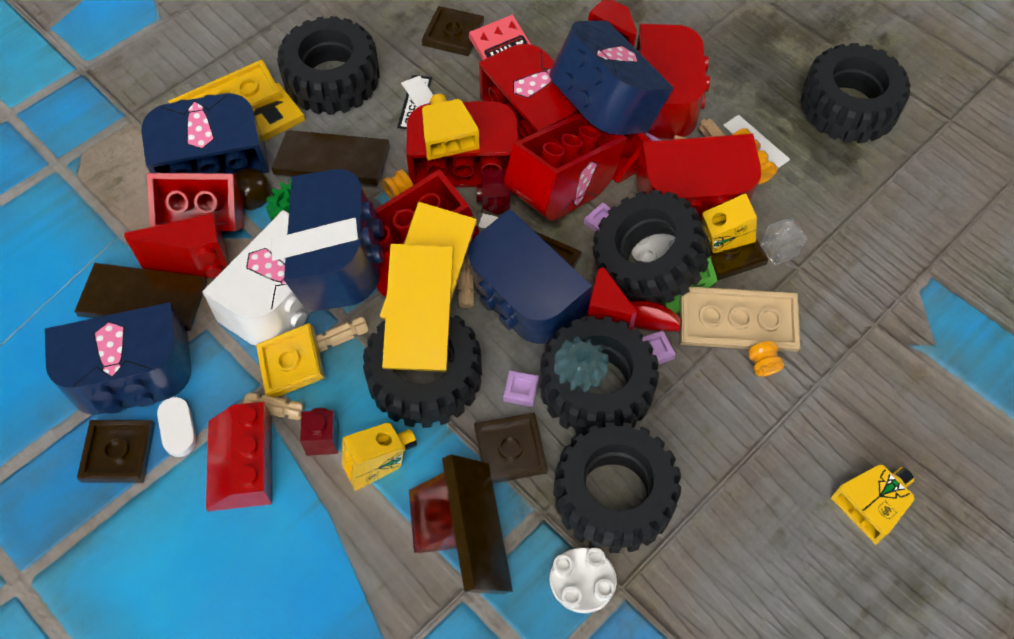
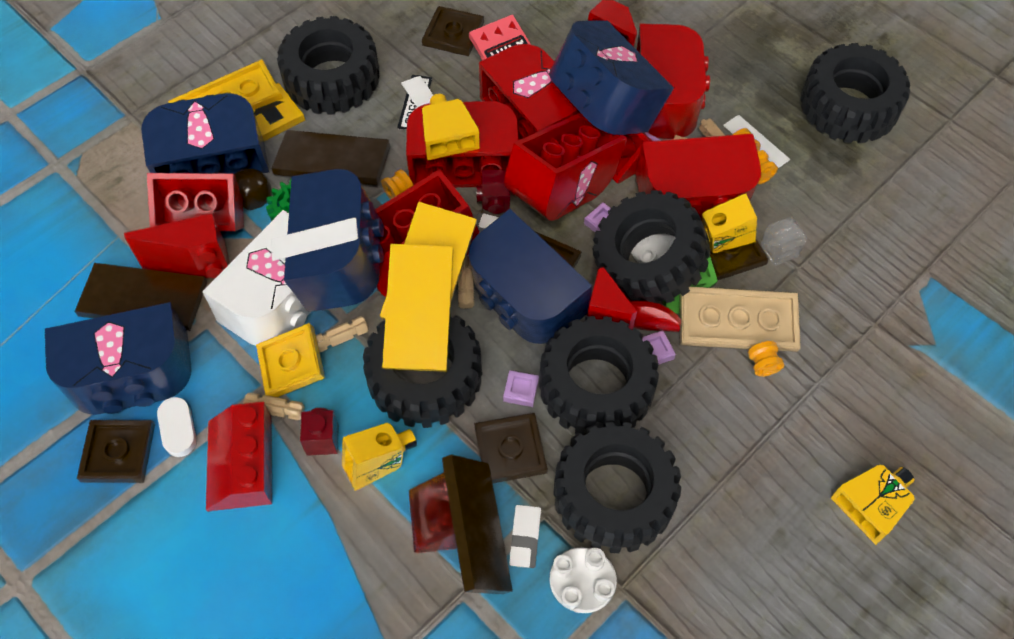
clear light blue gear [554,336,608,392] -> none
none -> white sticker [509,505,541,568]

